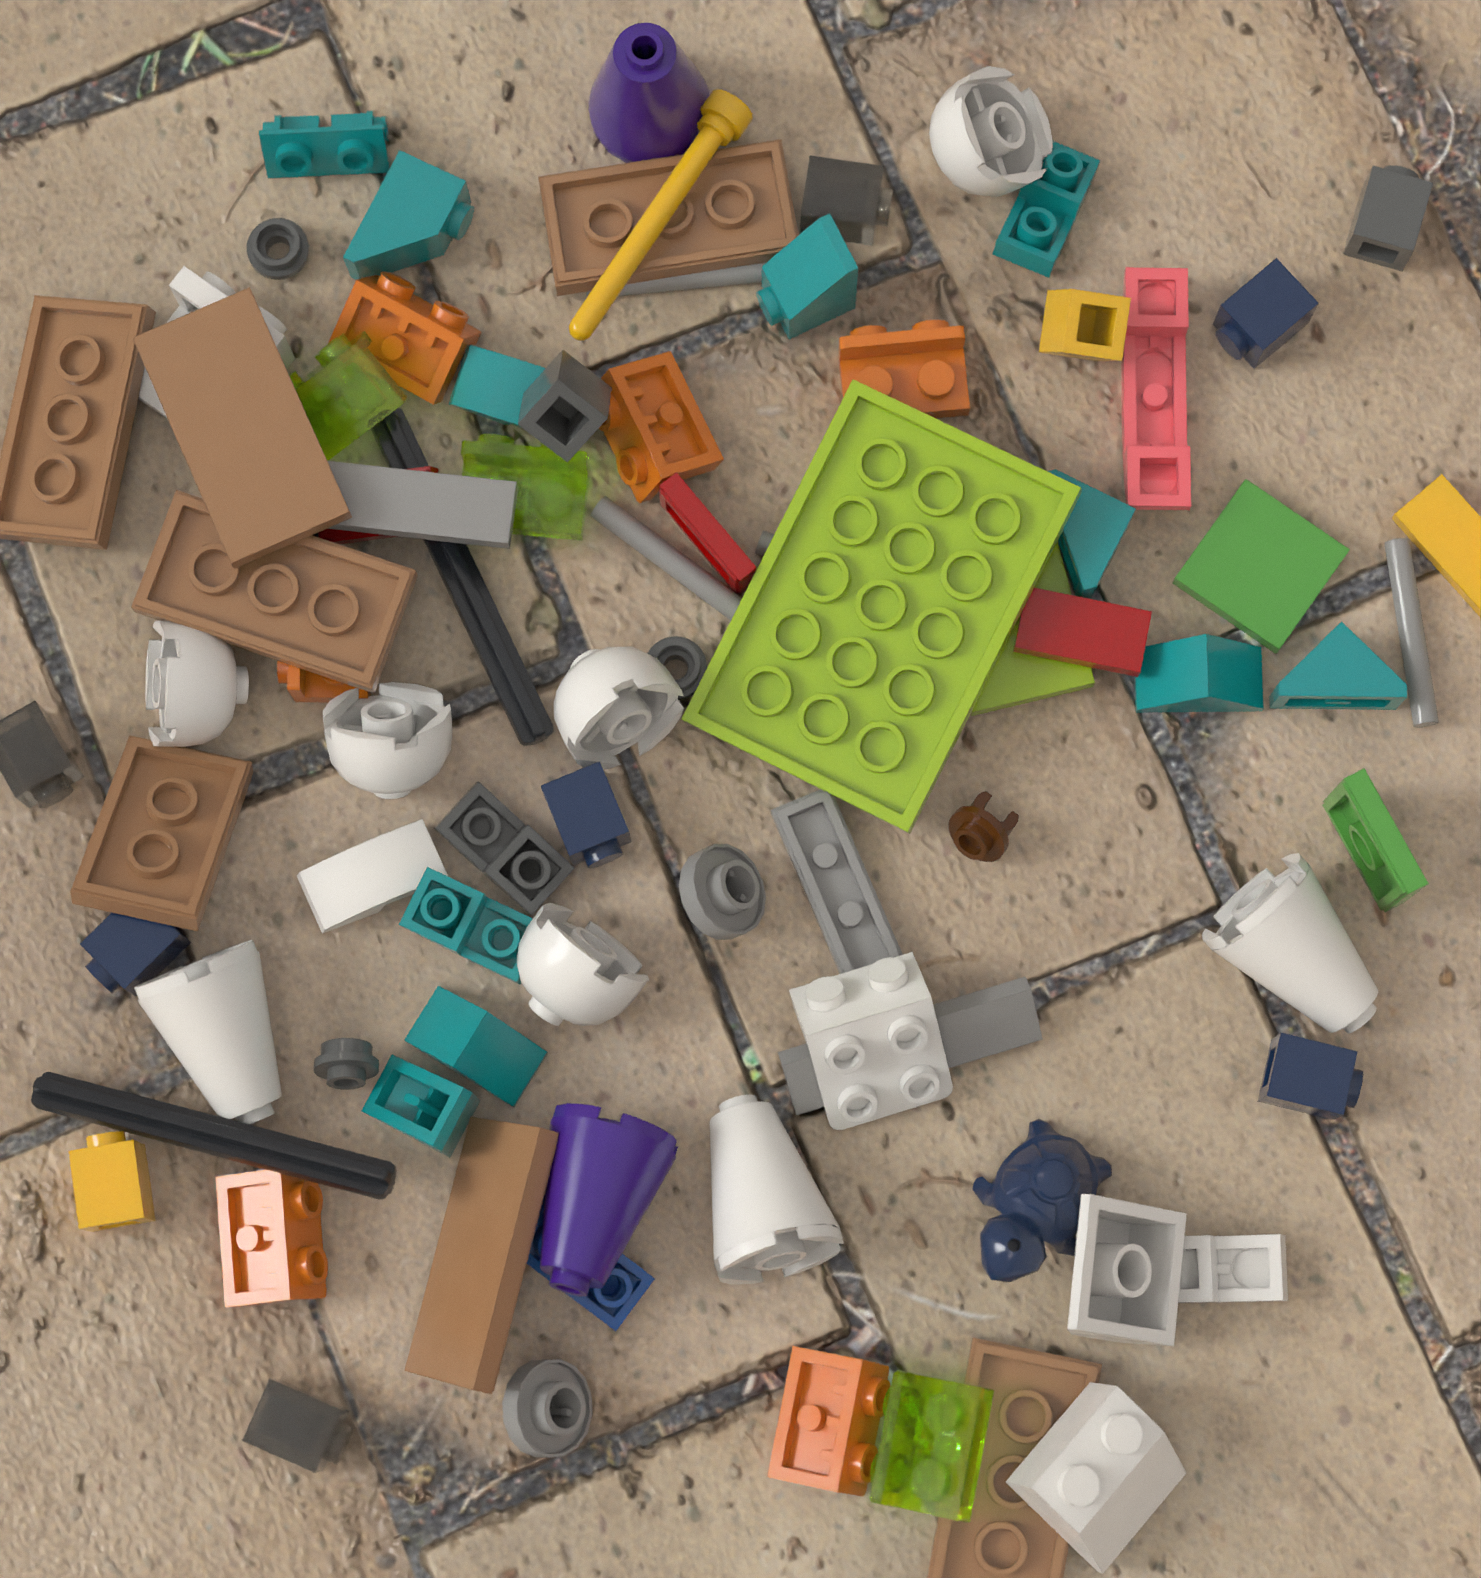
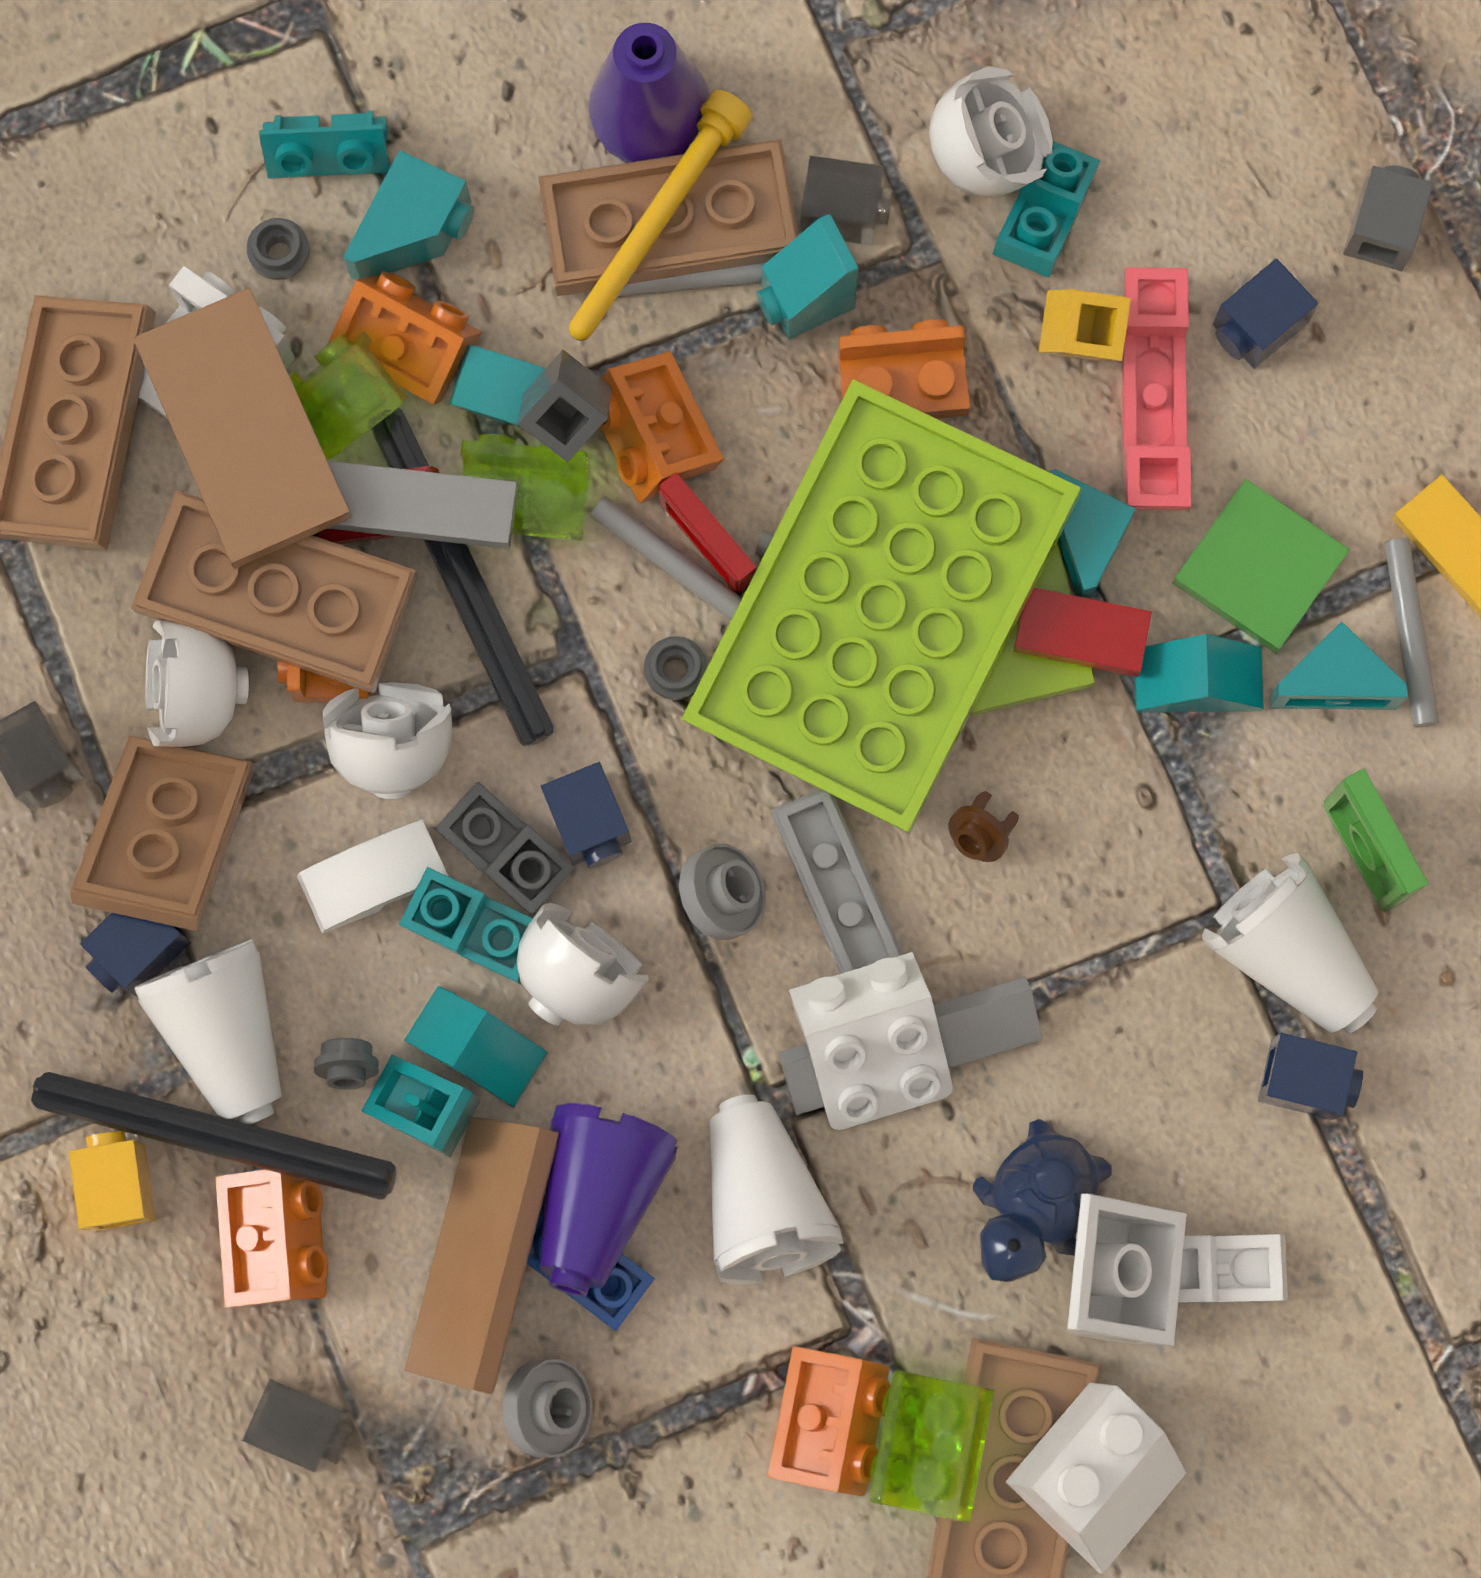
white cylinder [554,646,684,769] -> none

